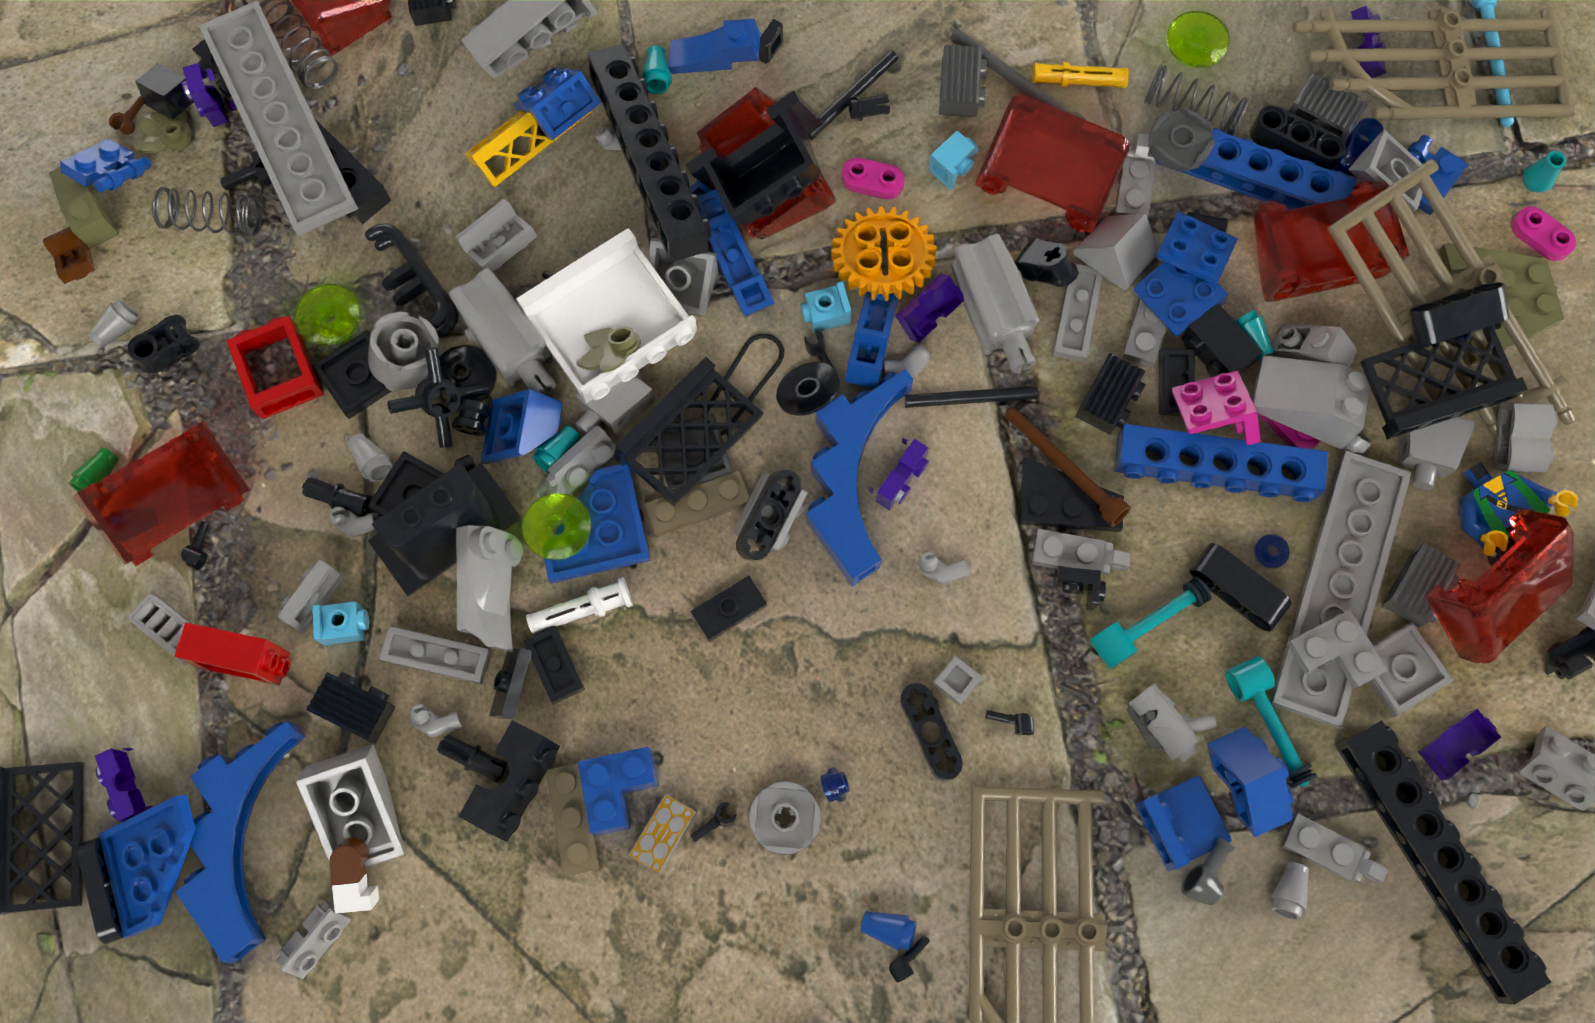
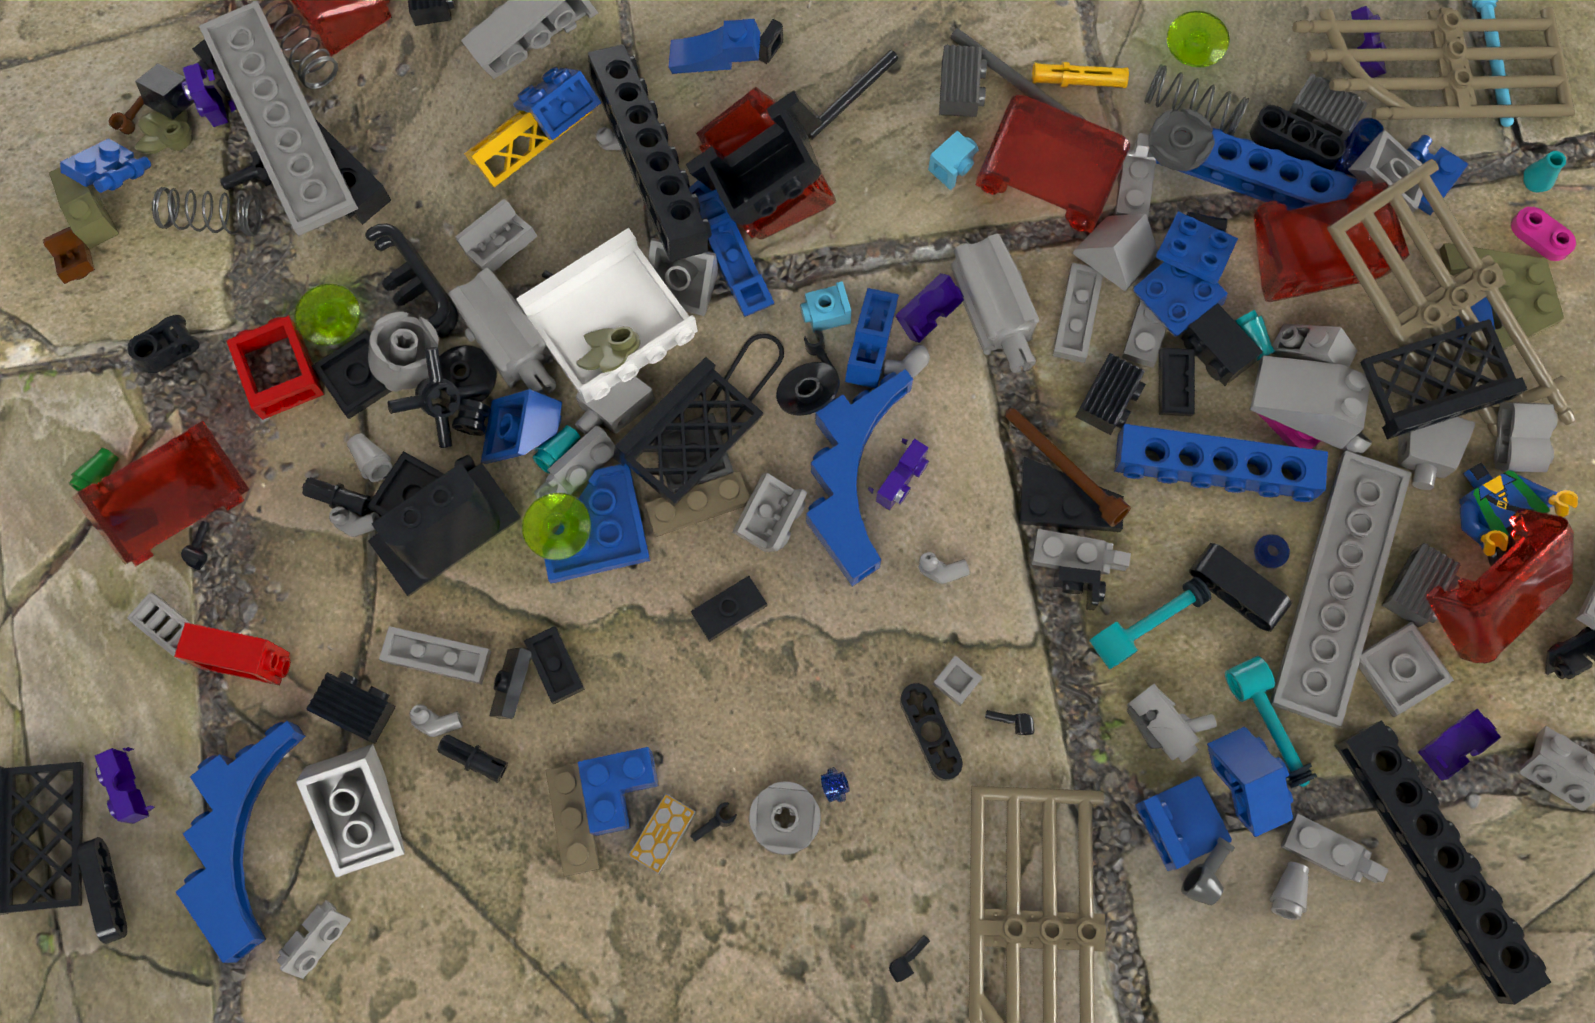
light grey cone [88,299,139,348] -> none
blue plate [98,795,196,938] -> none
light grey plate [277,559,344,634] -> none
medium azure brick [312,601,369,646] -> none
leg [329,838,379,914] -> none
light grey slope [456,525,523,652] -> none
black arch [458,720,560,842] -> none
white pin [526,577,633,635] -> none
teal cone [641,45,672,94] -> none
black beam [736,470,801,561] -> none
light orange gear [831,206,937,301] -> none
dark pink plate [842,158,904,199] -> none
black pin [849,94,890,121] -> none
blue cone [861,911,917,951] -> none
black bar [904,386,1038,408] -> none
black piece [1014,238,1079,287] -> none
dark pink bracket [1172,370,1261,446] -> none
light grey plate [1287,609,1388,689] -> none
black beam [1410,282,1510,345] -> none

